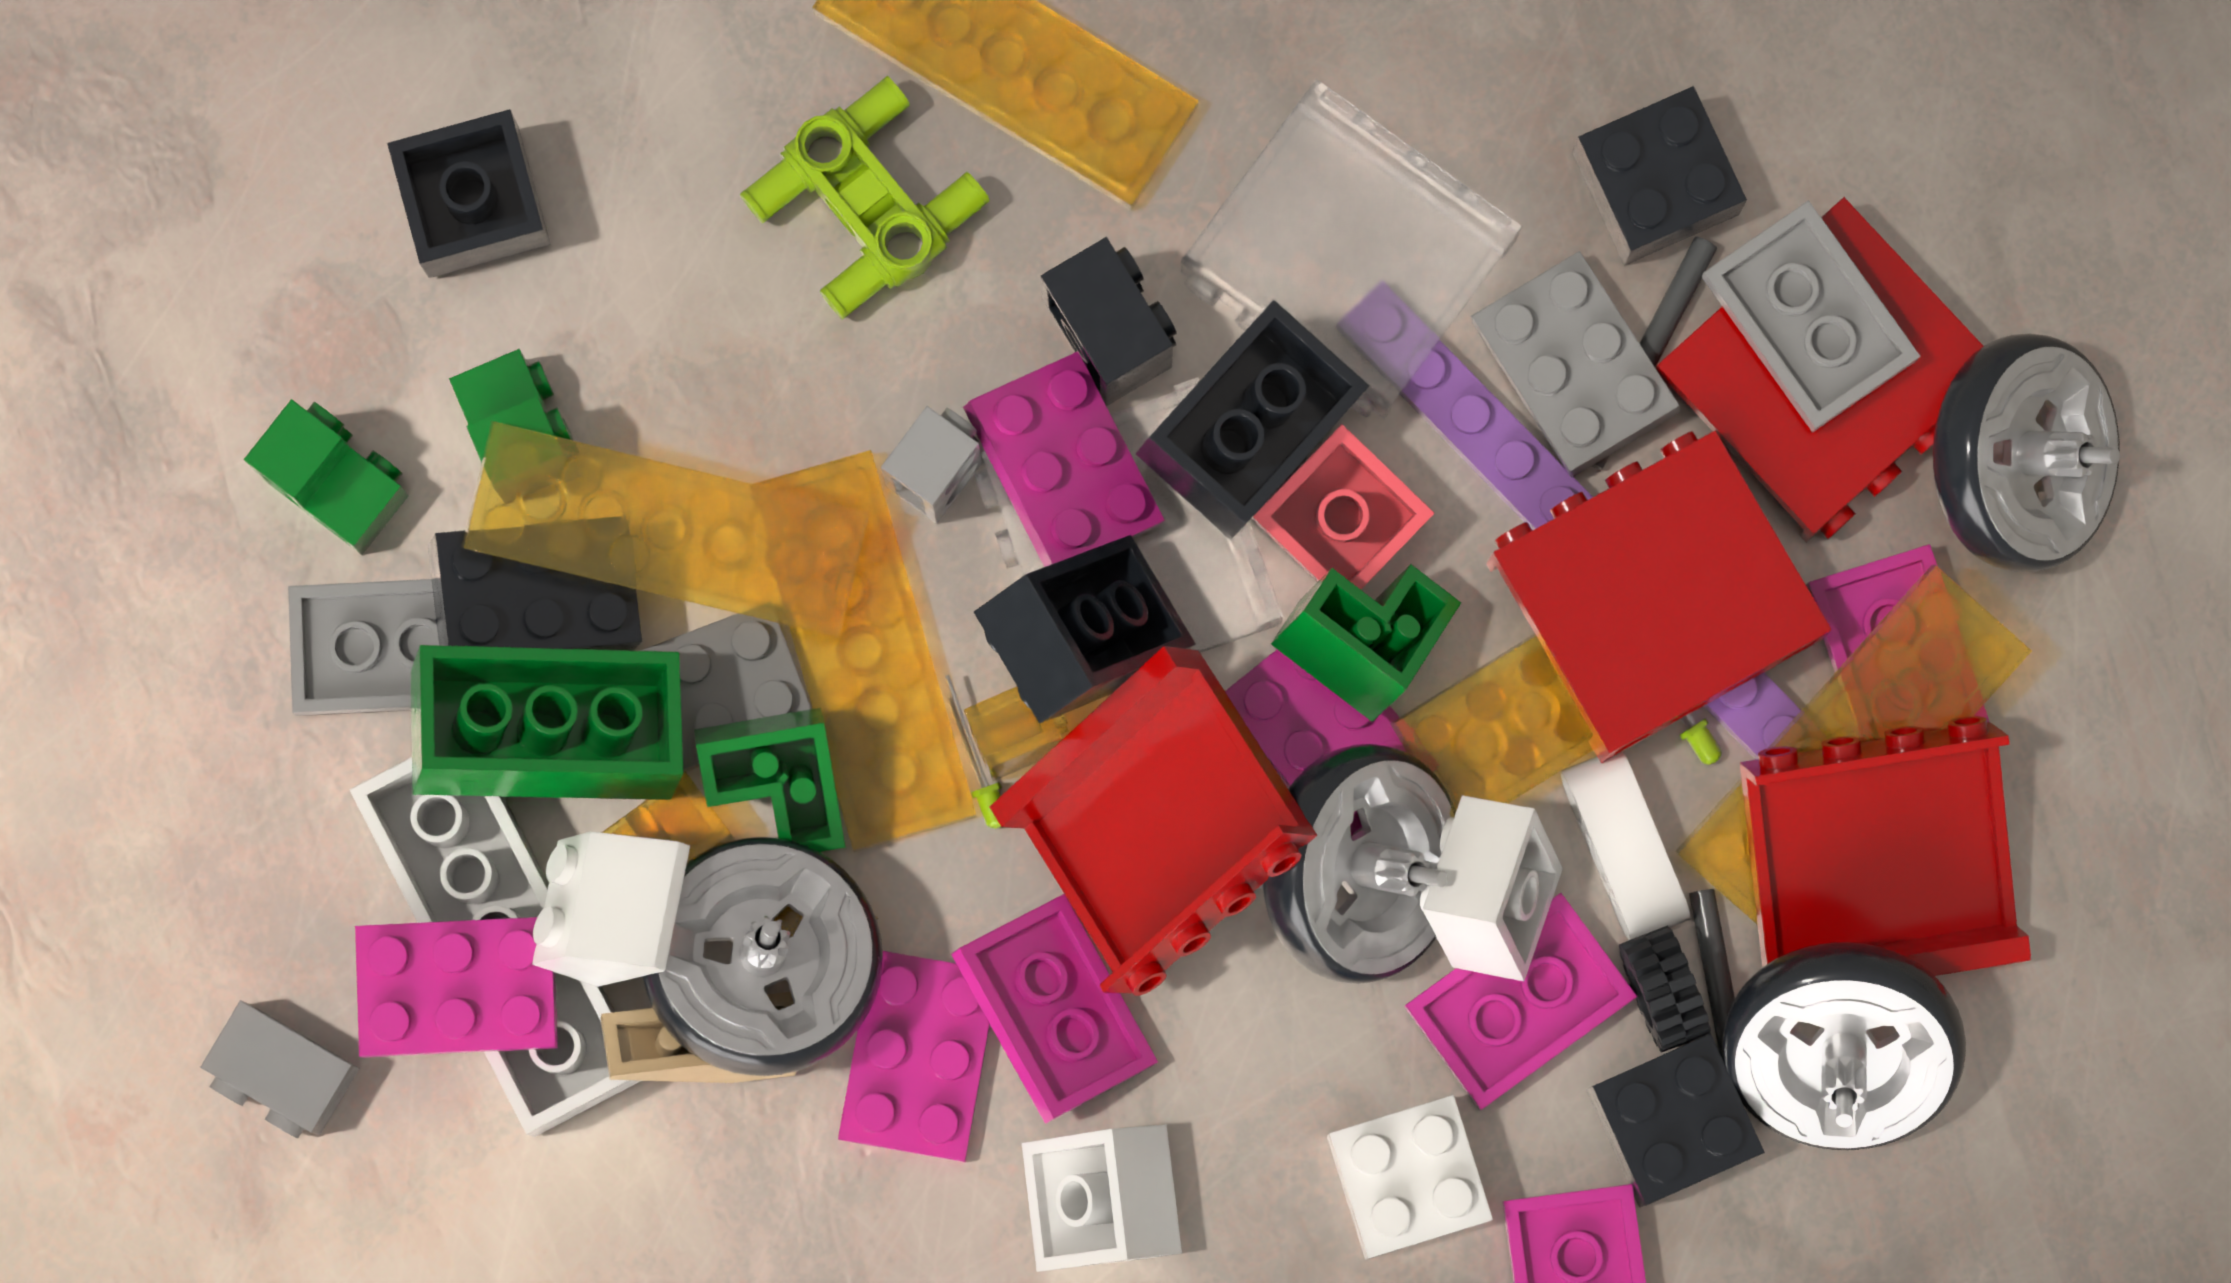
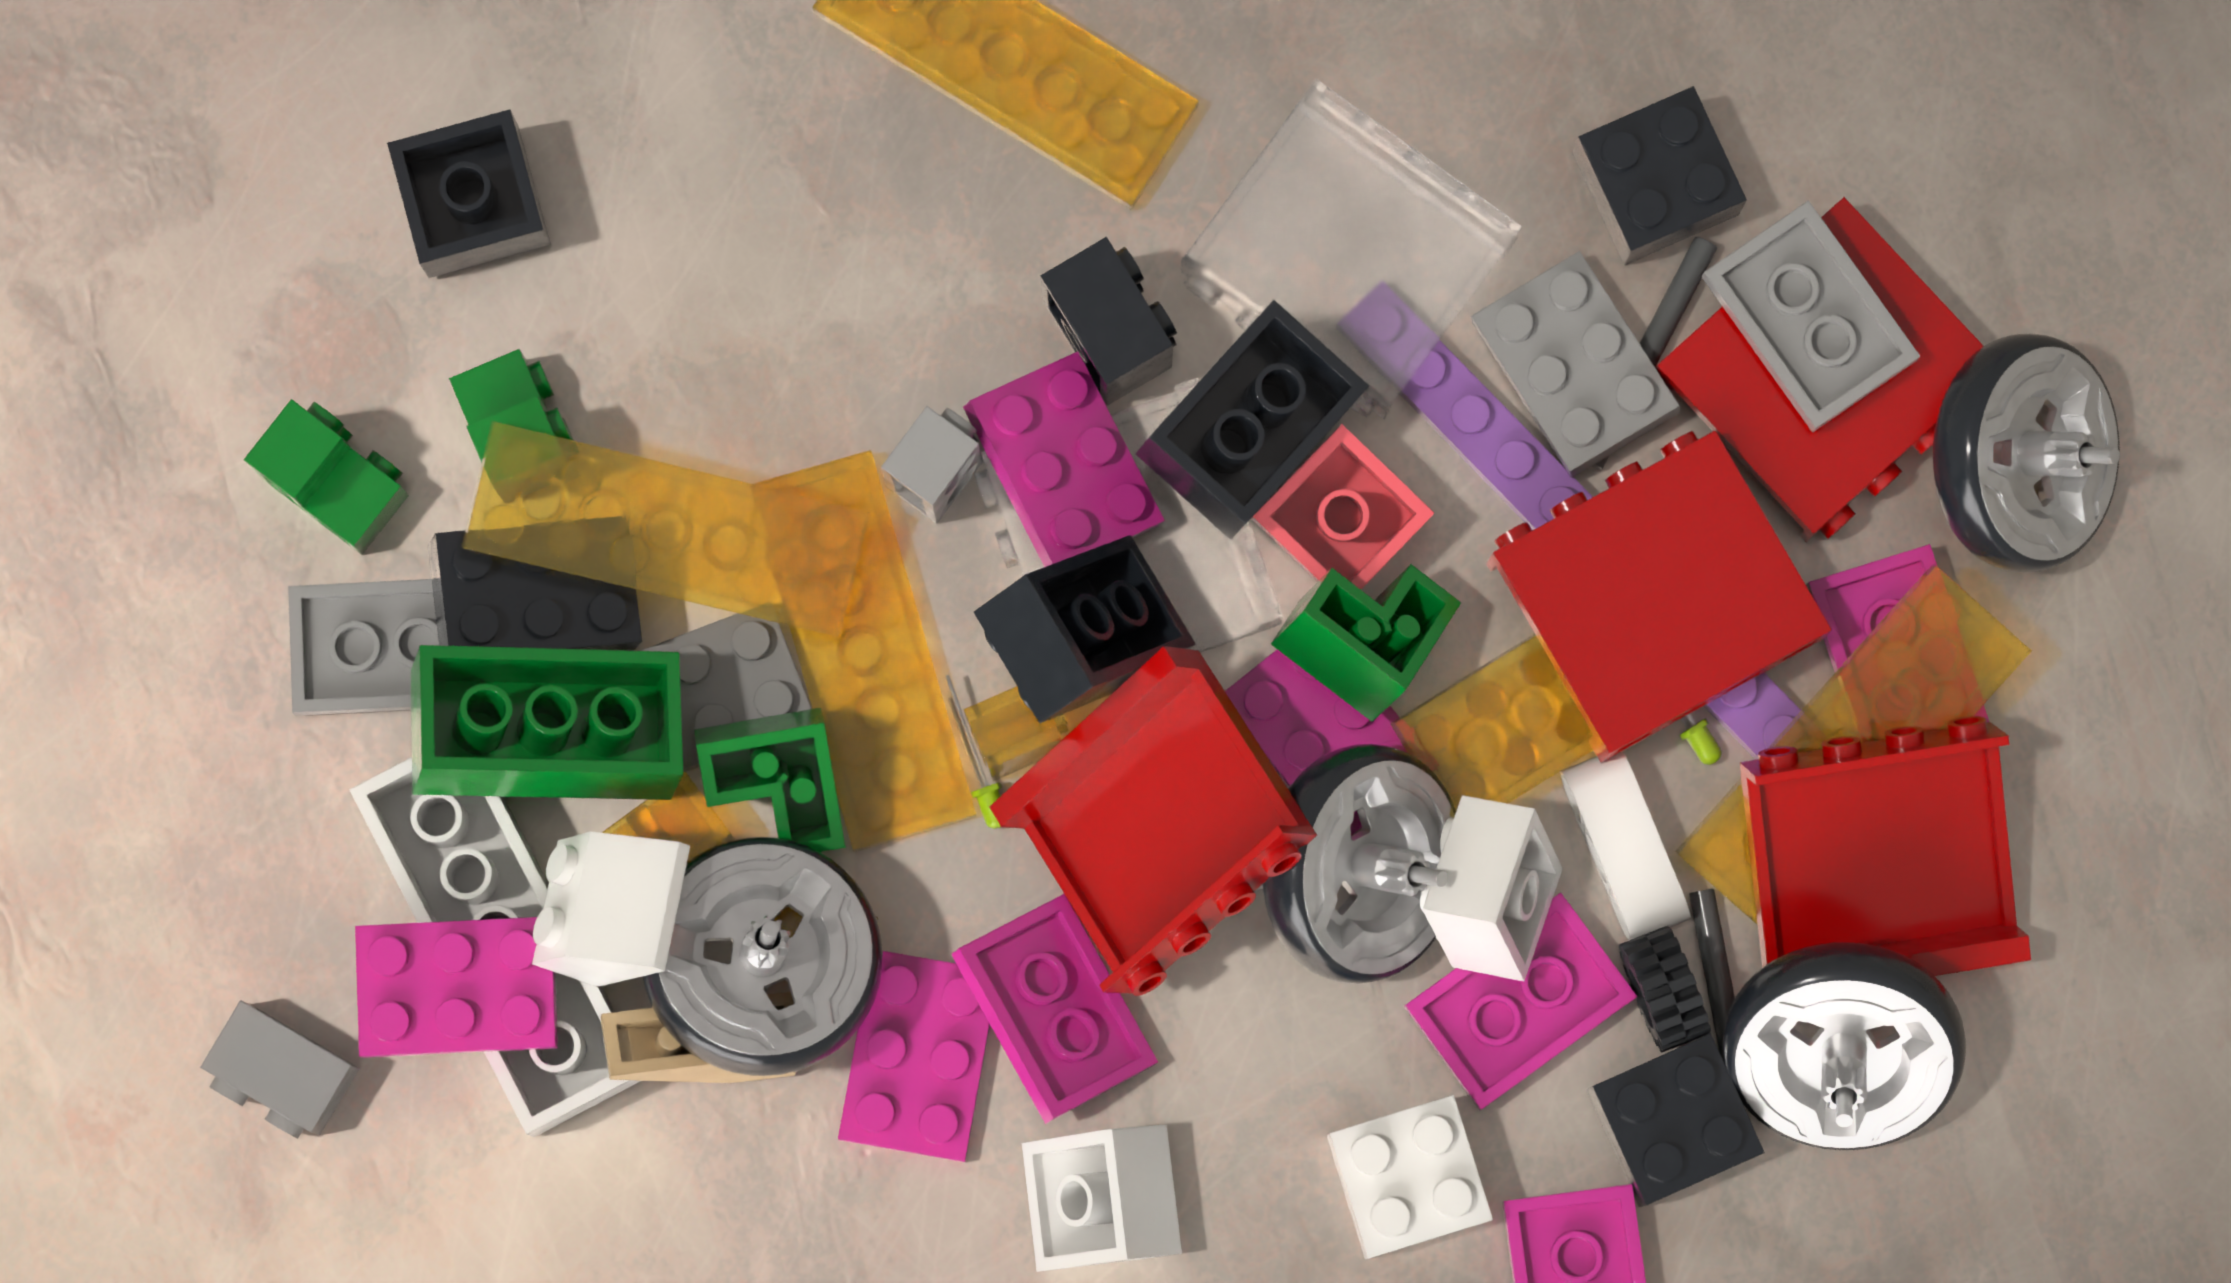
lime piece [740,76,990,320] -> none

